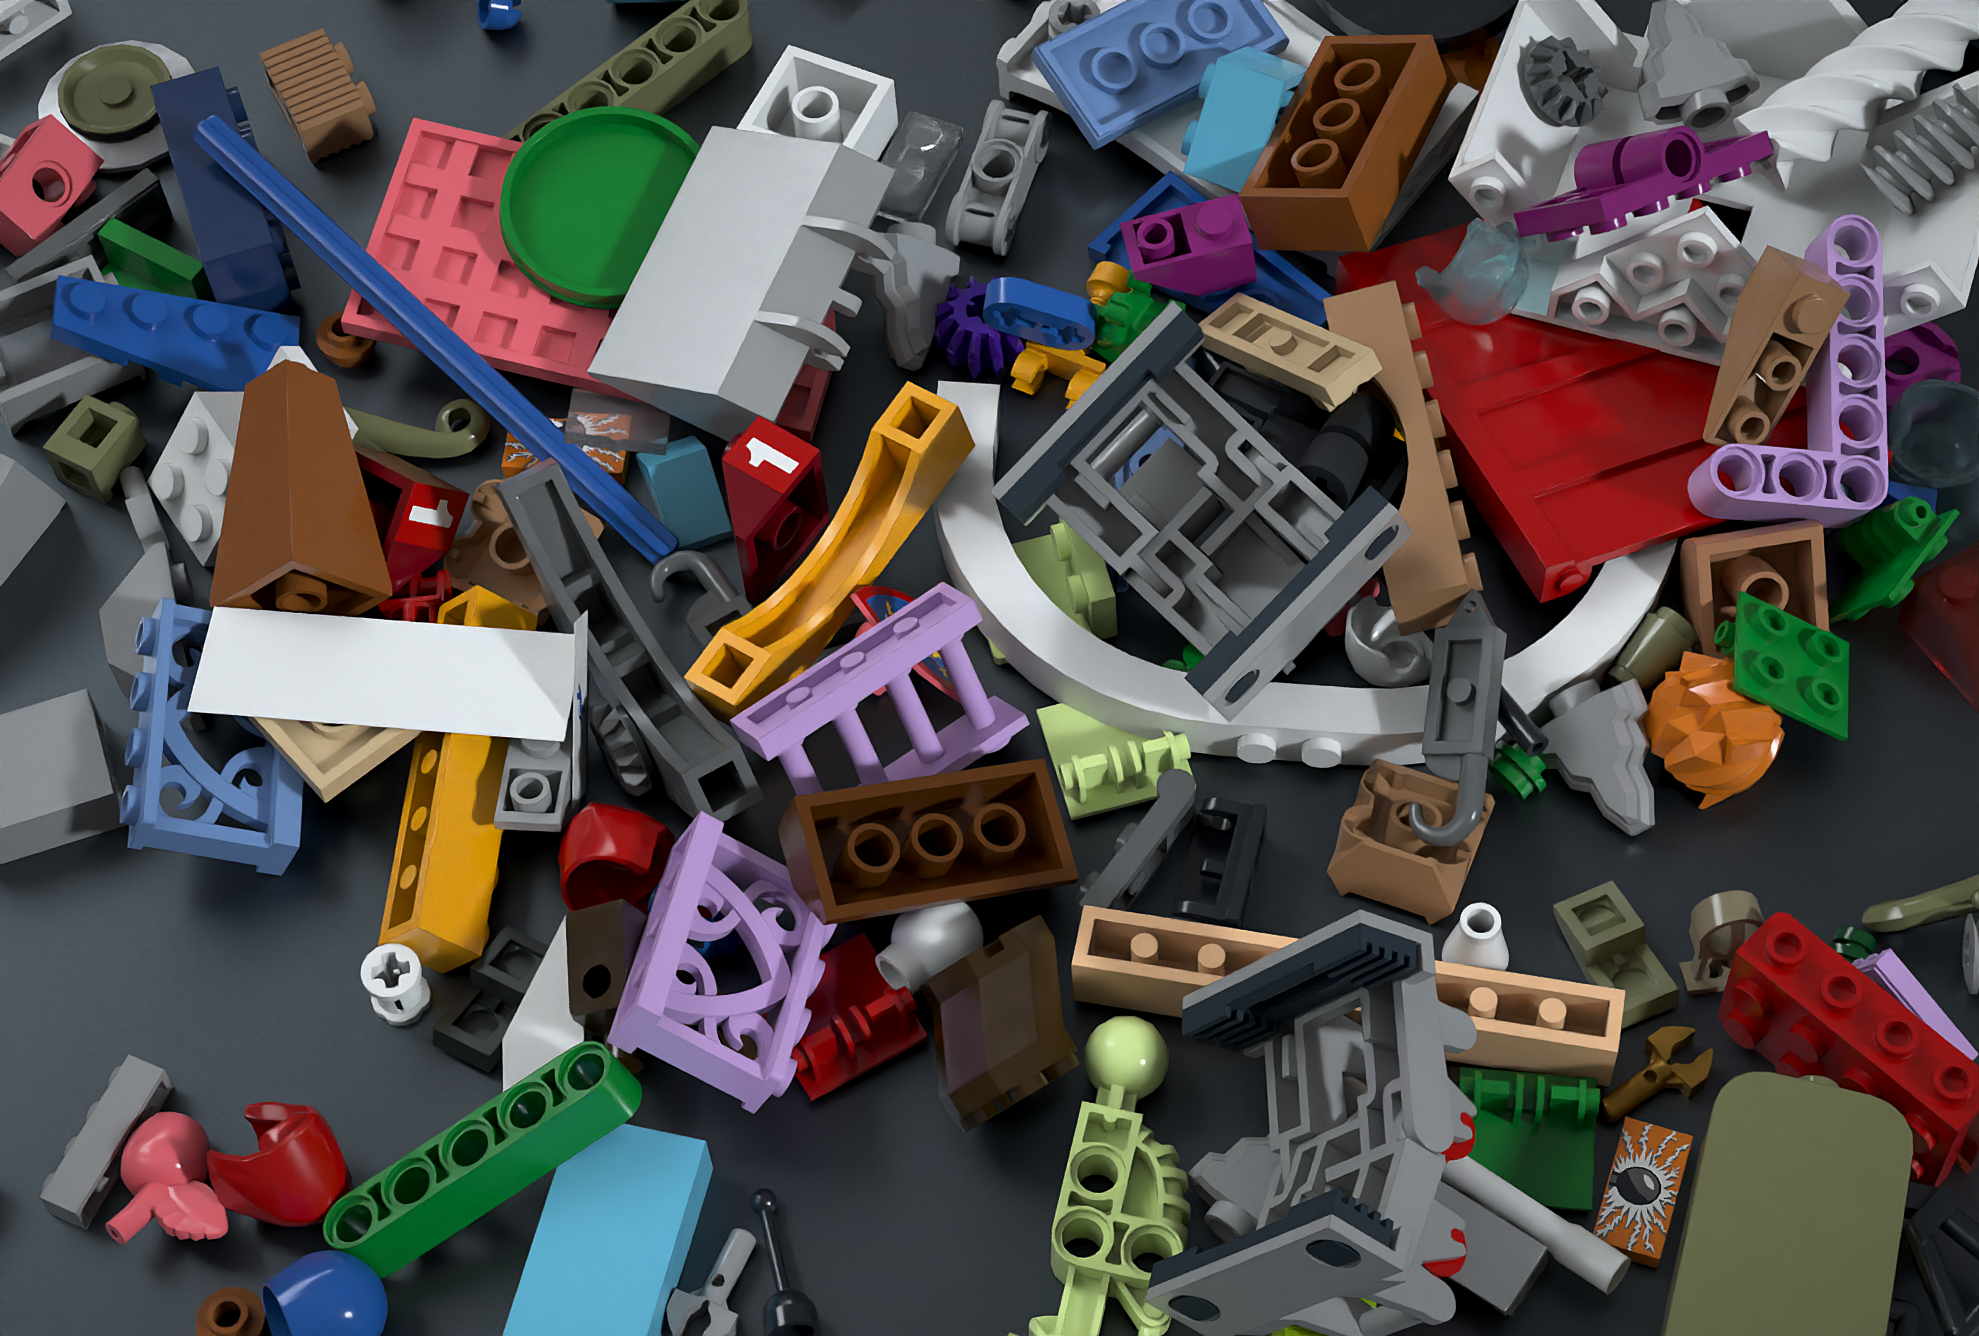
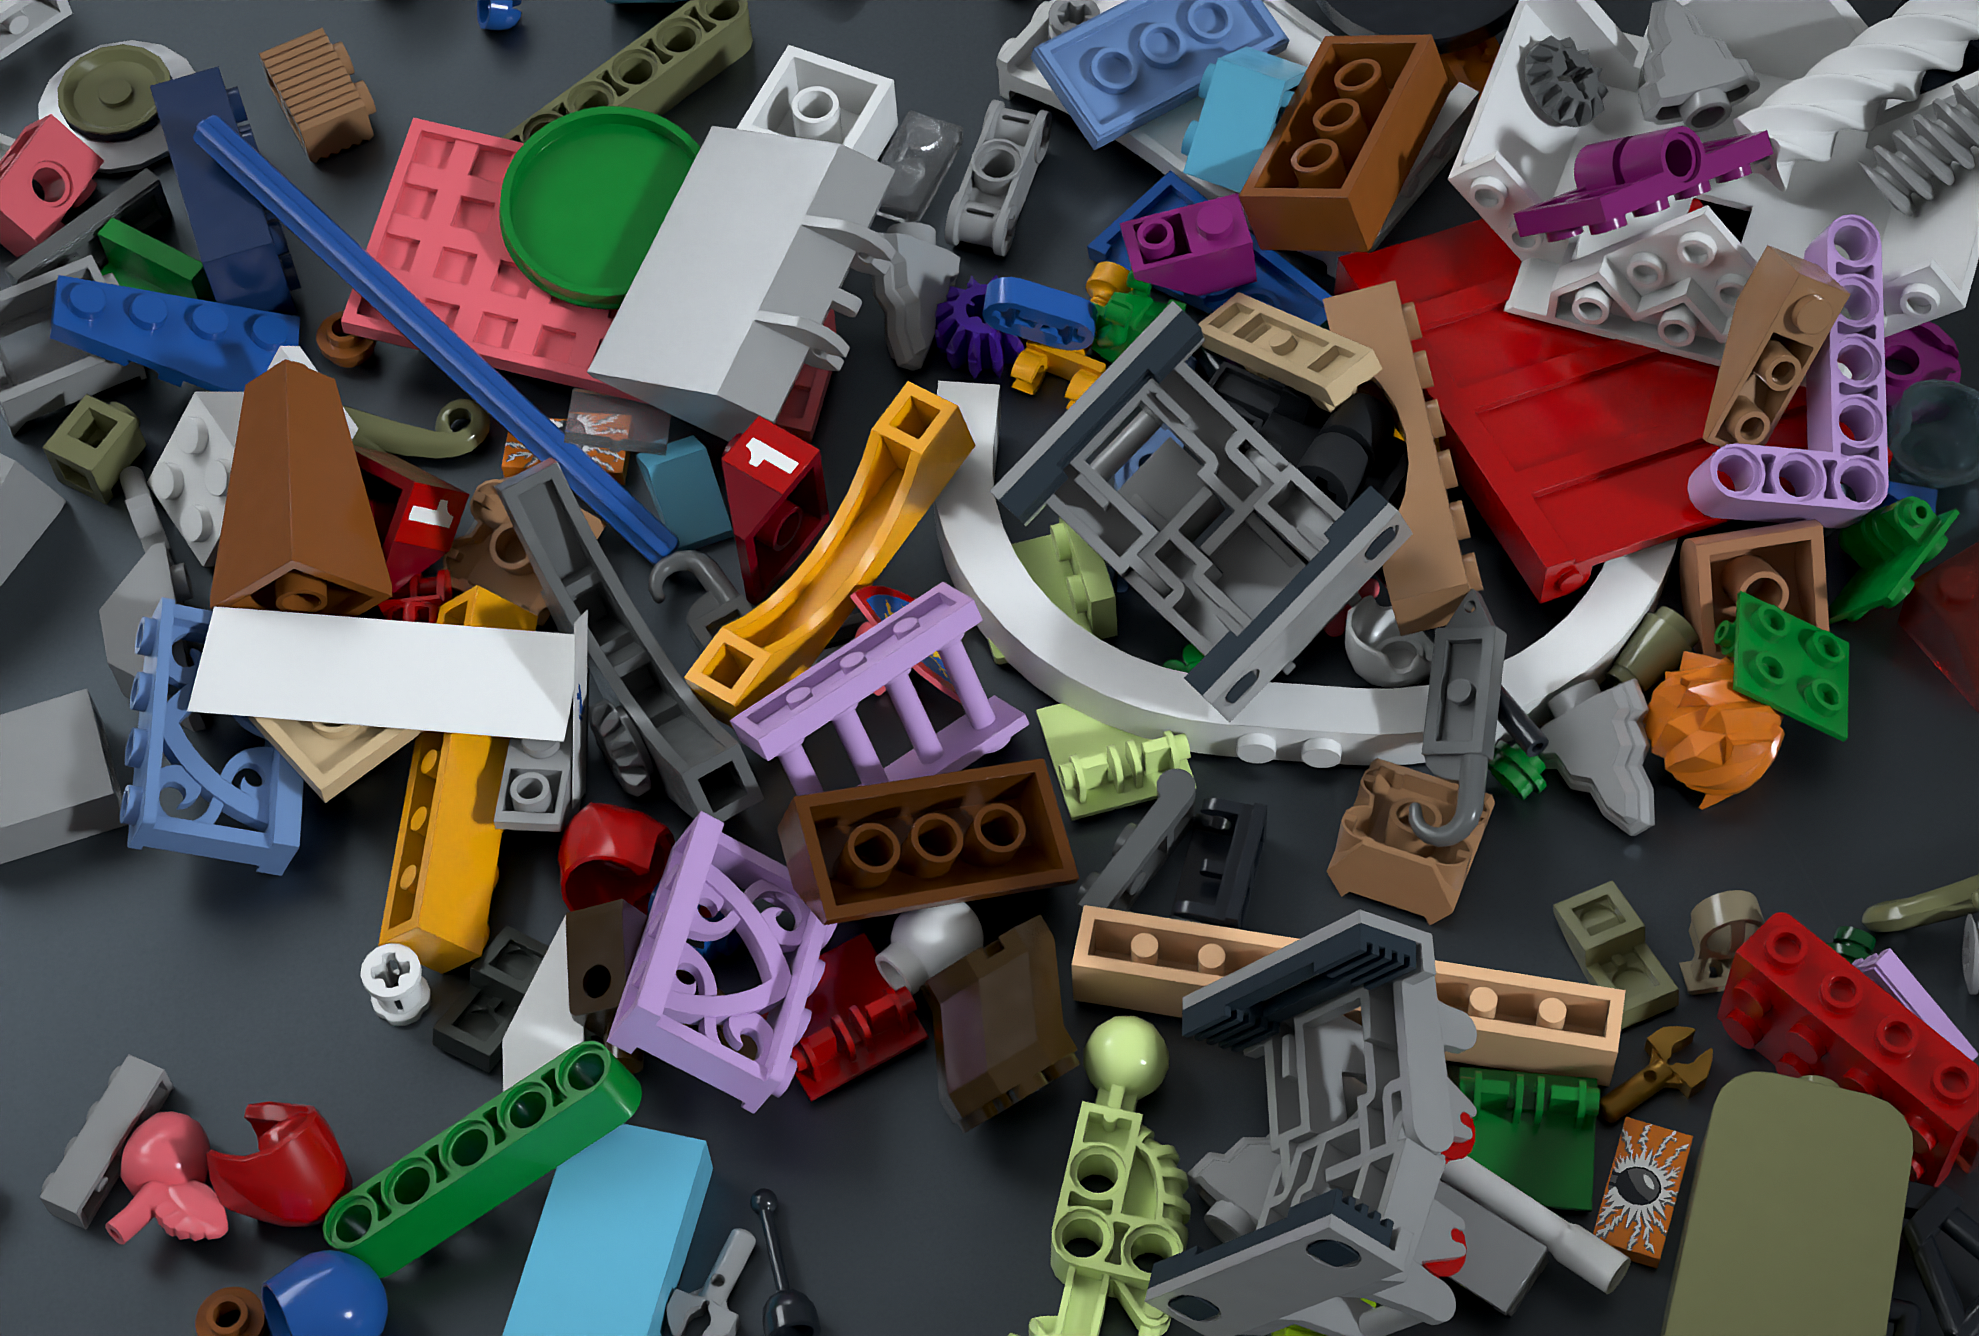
clear light blue helmet [1415,218,1529,325] -> none
white cone [1442,903,1509,971] -> none

